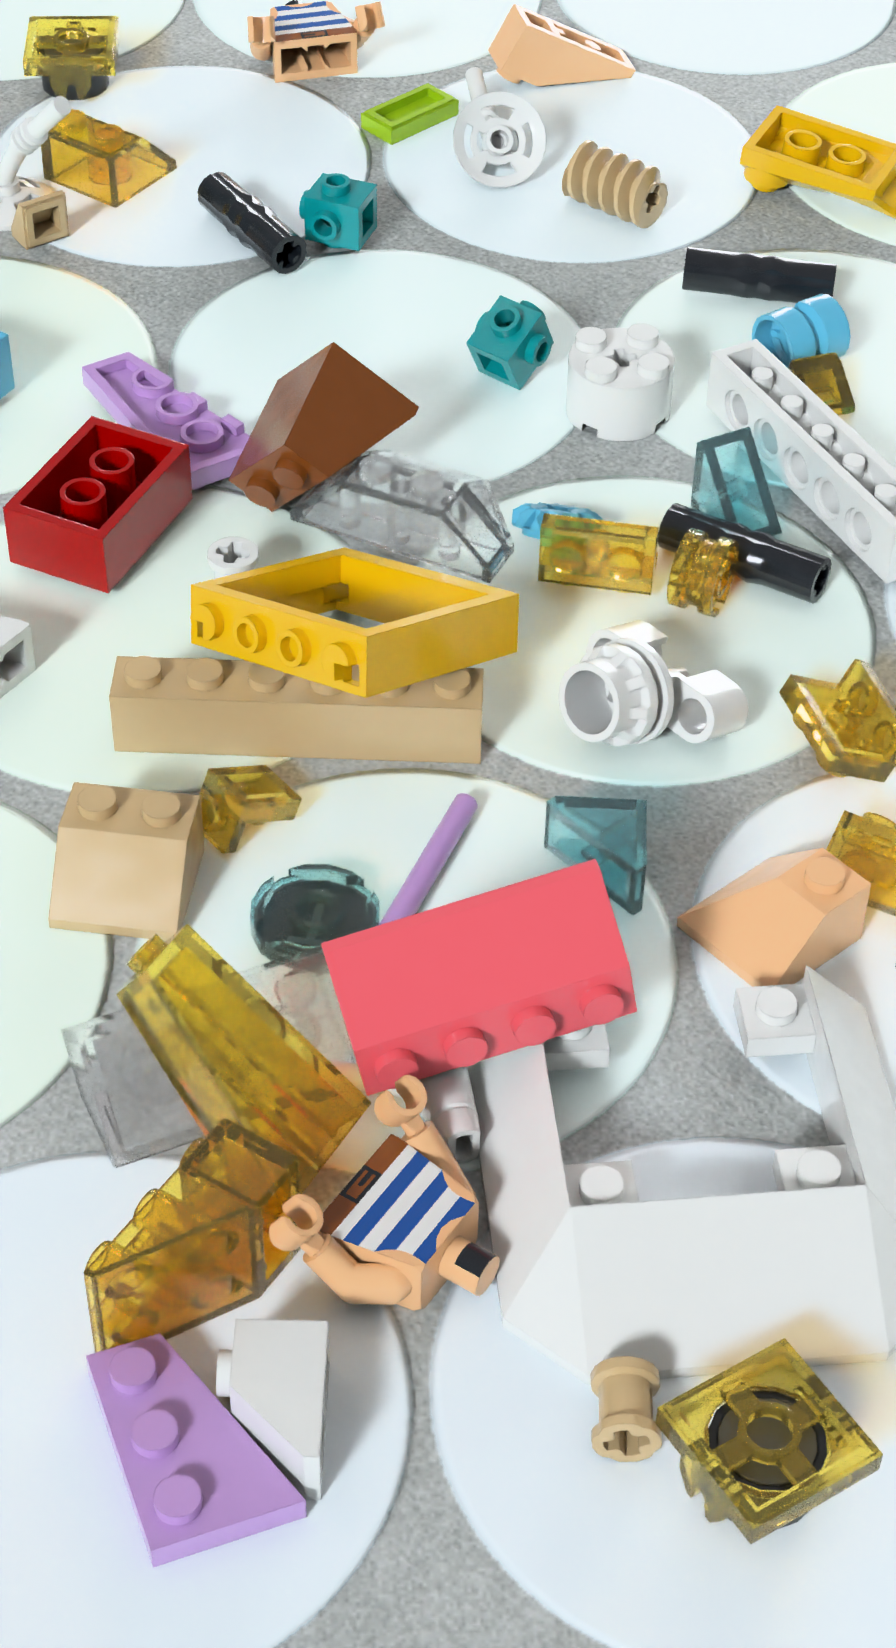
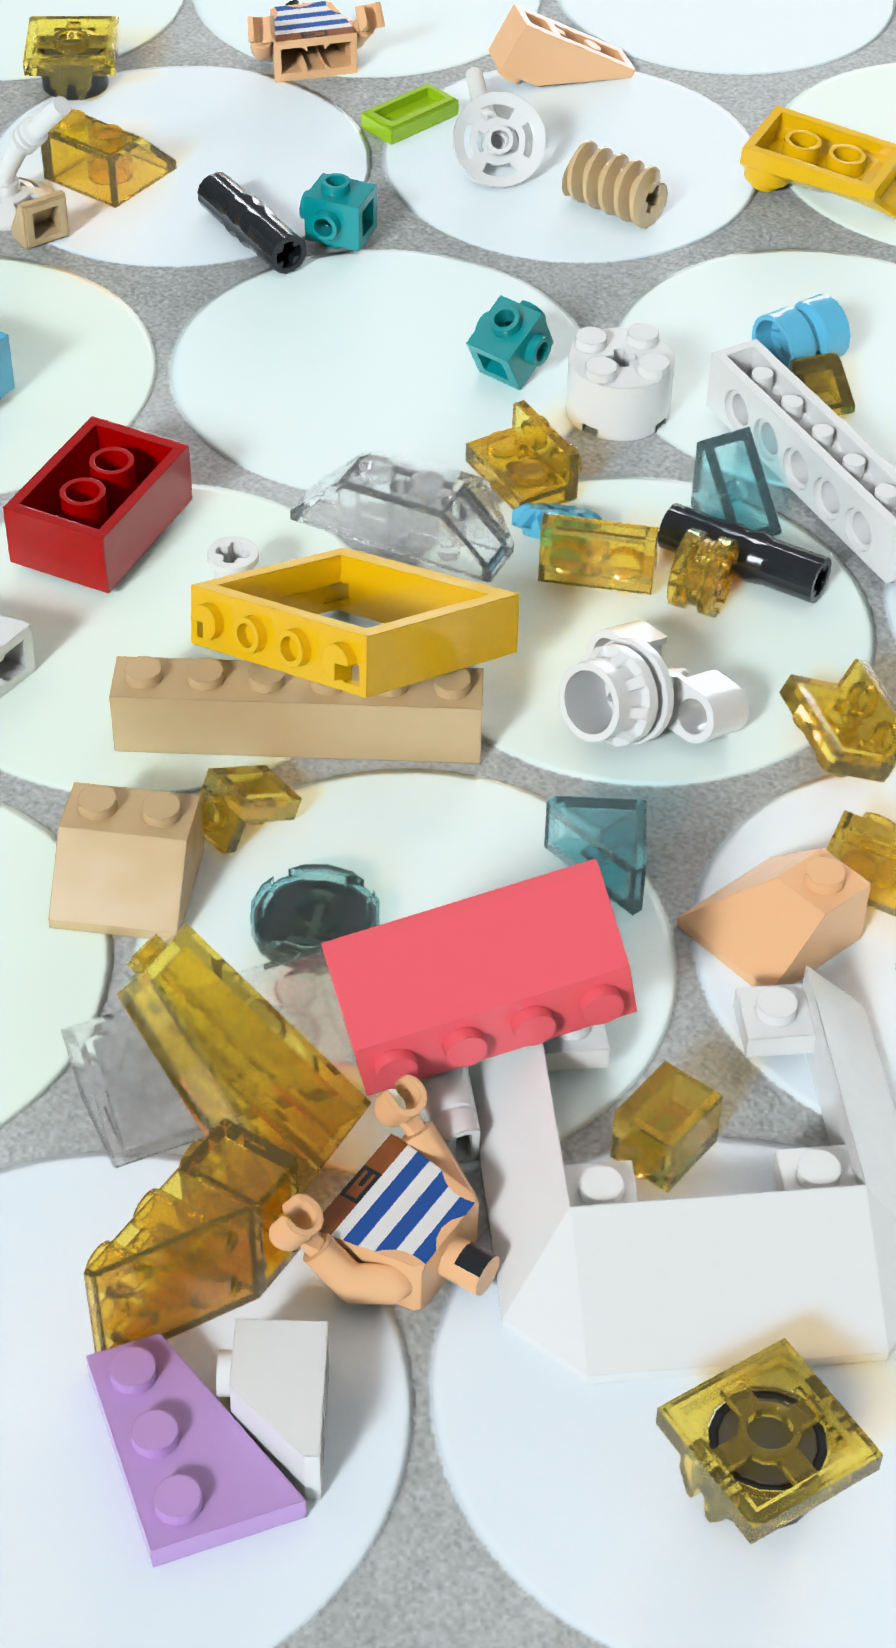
lavender wing [82,352,250,490] -> none
dark orange slope [228,342,419,512] -> none
lavender bar [380,793,478,925] -> none
tan bush [590,1356,662,1462] -> none
black axle [682,247,837,303] -> none
none -> clear yellow bracket [465,400,582,509]
none -> clear yellow brick [610,1061,723,1193]

